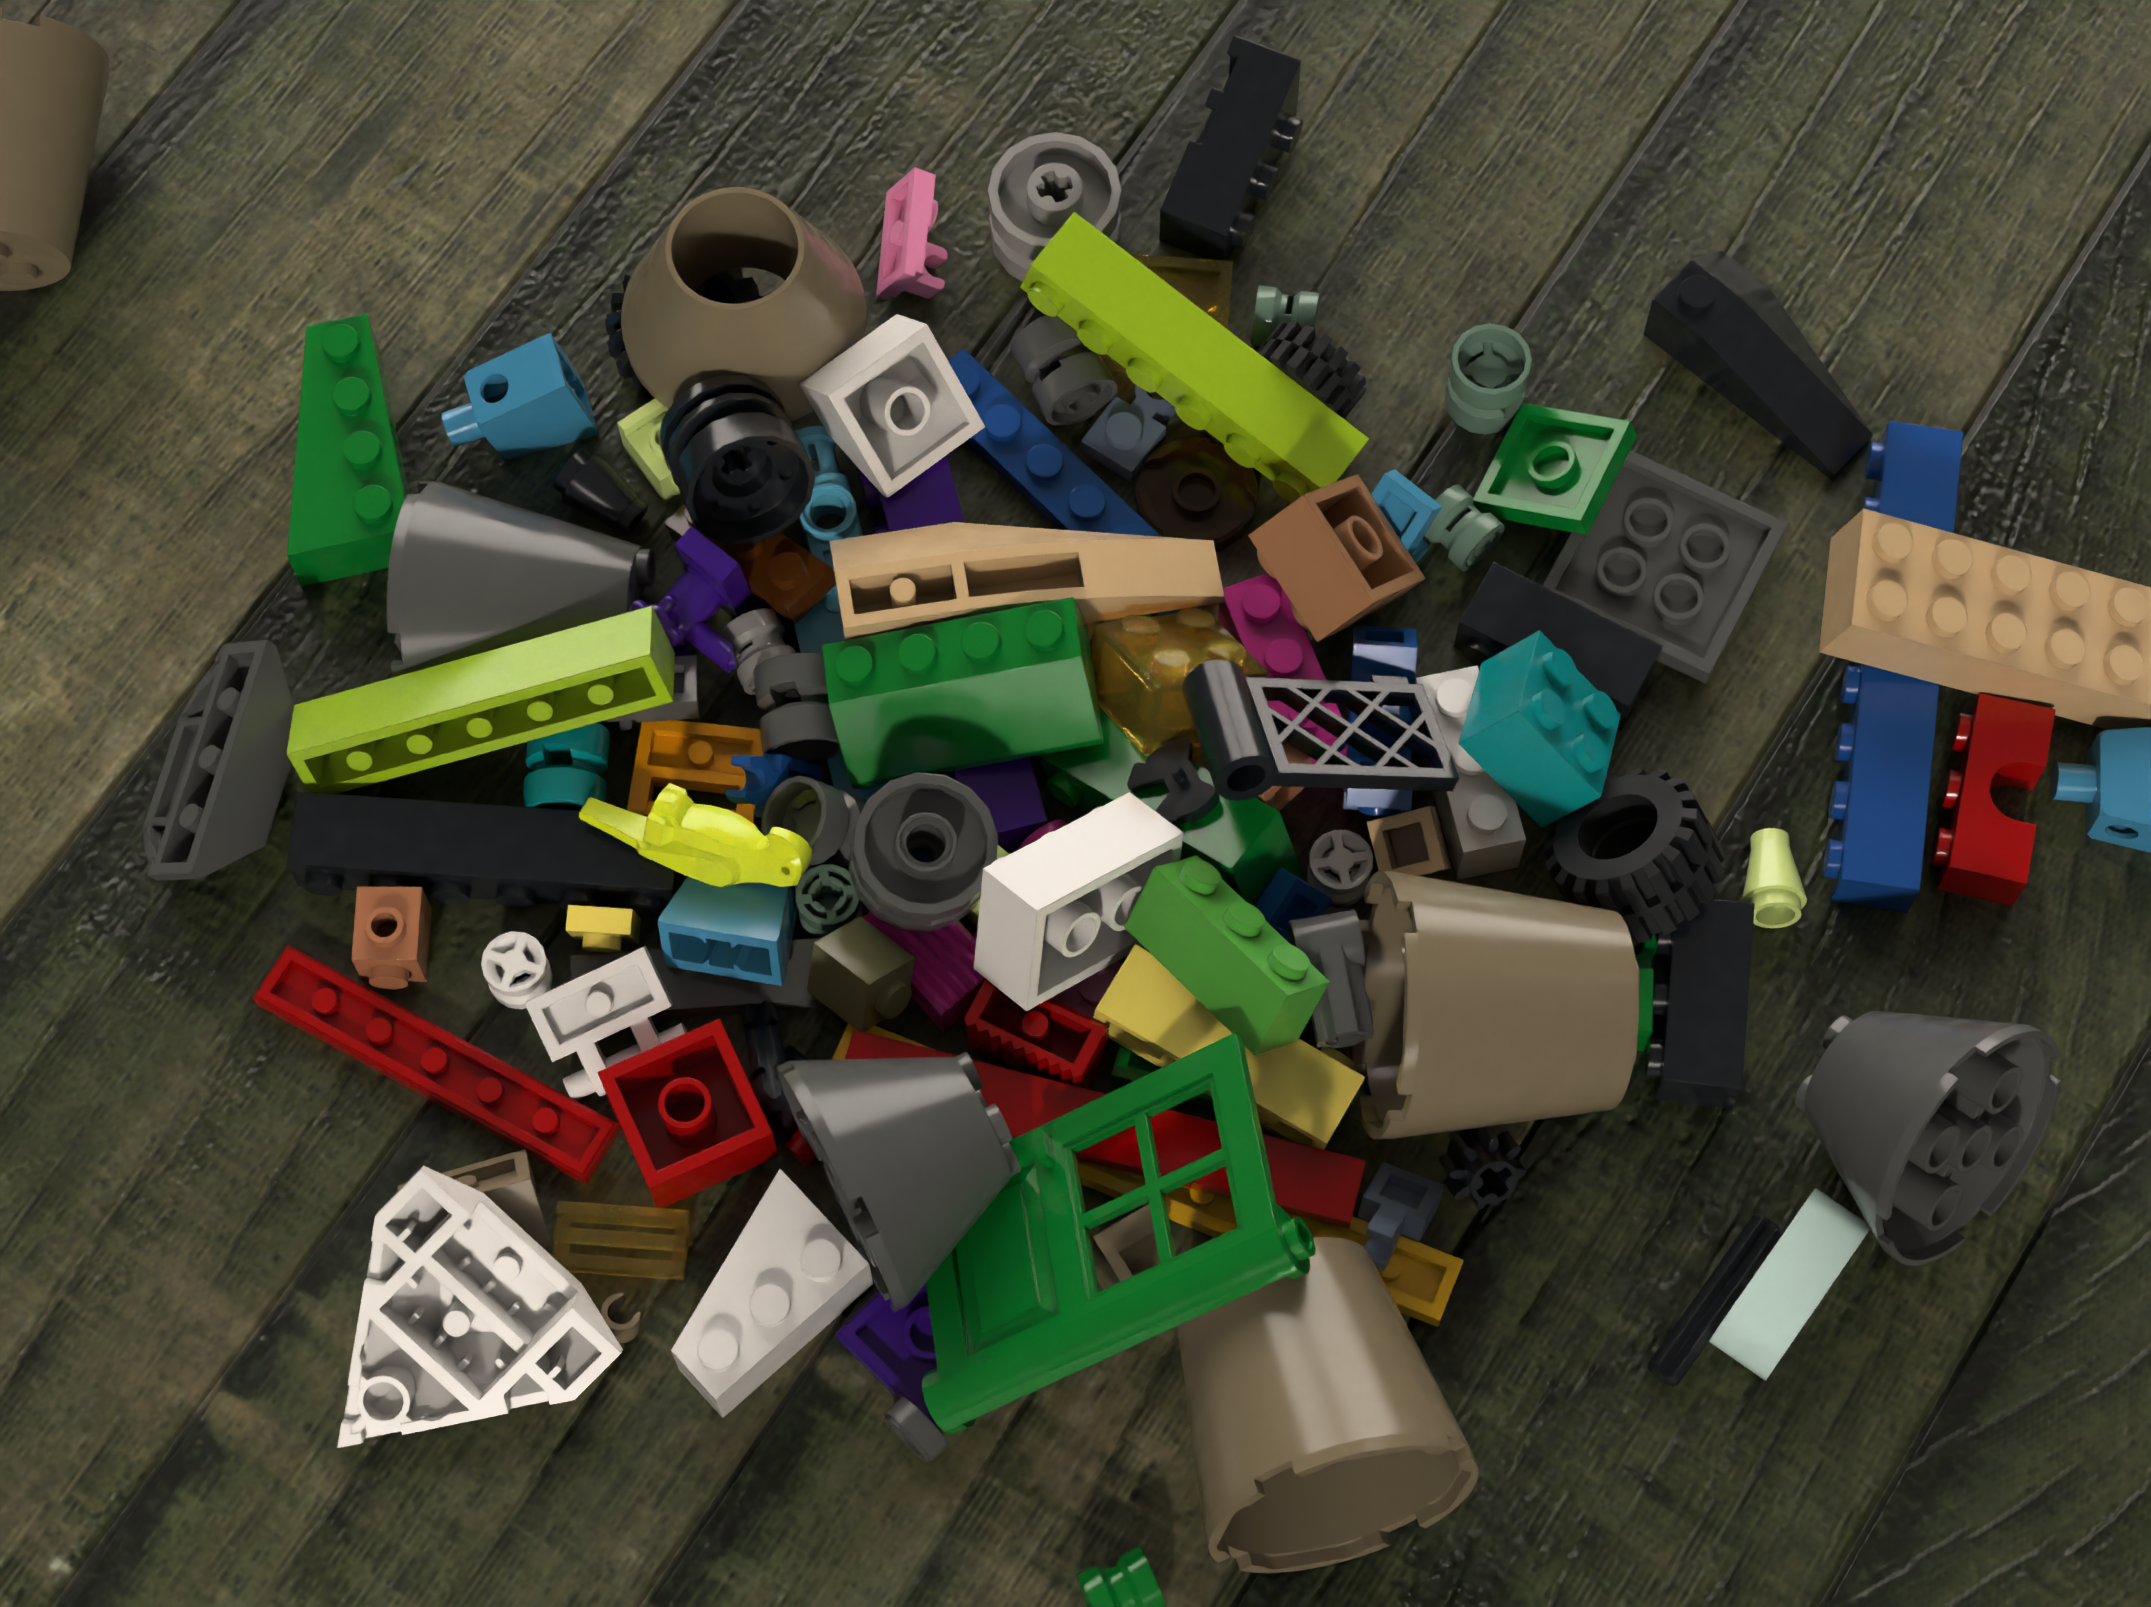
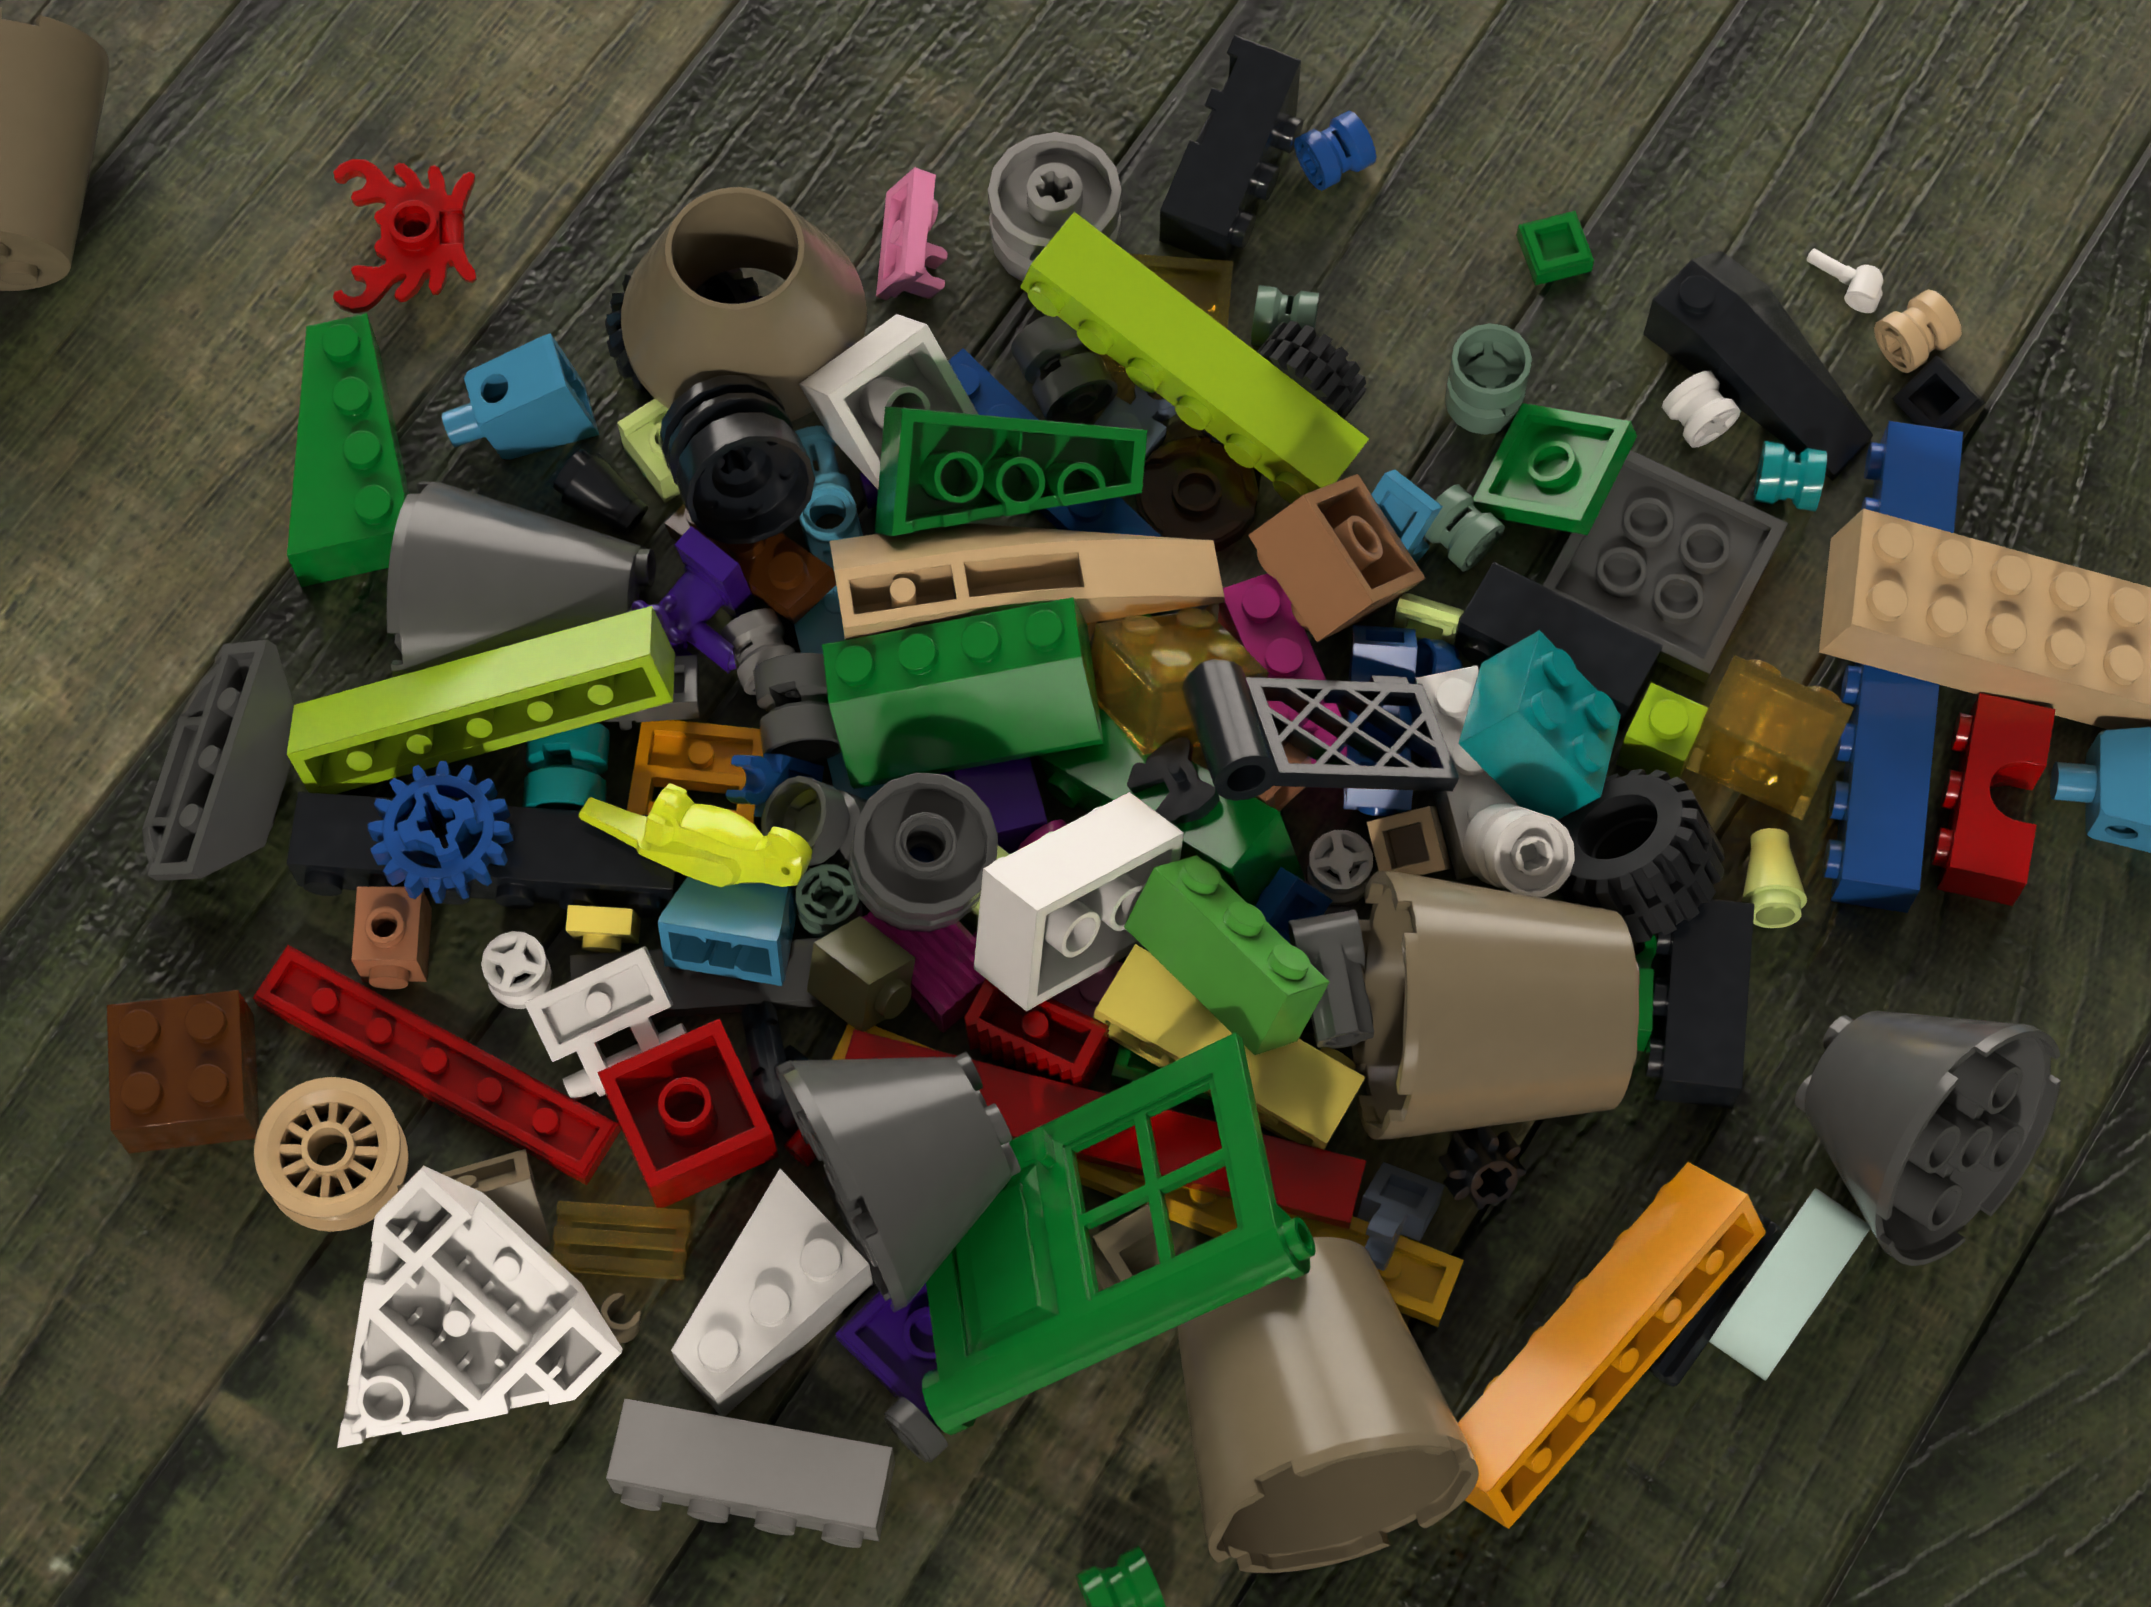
none -> reddish brown brick [107,990,259,1154]
none -> tan wheel [254,1077,409,1232]
none -> red animal [333,159,477,314]
none -> blue gear [368,761,514,903]
none -> light grey brick [606,1399,895,1548]
none -> green wedge [875,407,1148,536]
none -> blue wheel [1294,110,1377,191]
none -> yellowish green slope [1393,593,1464,645]
none -> blue hinge [1415,638,1463,679]
none -> light orange brick [1458,1162,1766,1529]
none -> white wheel [1463,802,1575,897]
none -> green tile [1516,211,1594,286]
none -> lime brick [1616,682,1710,779]
none -> white wheel [1662,371,1741,448]
none -> clear yellow brick [1686,655,1854,820]
none -> teal wheel [1753,441,1827,512]
none -> white hand [1807,248,1883,313]
none -> tan wheel [1874,289,1962,373]
none -> black slope [1892,355,1986,430]

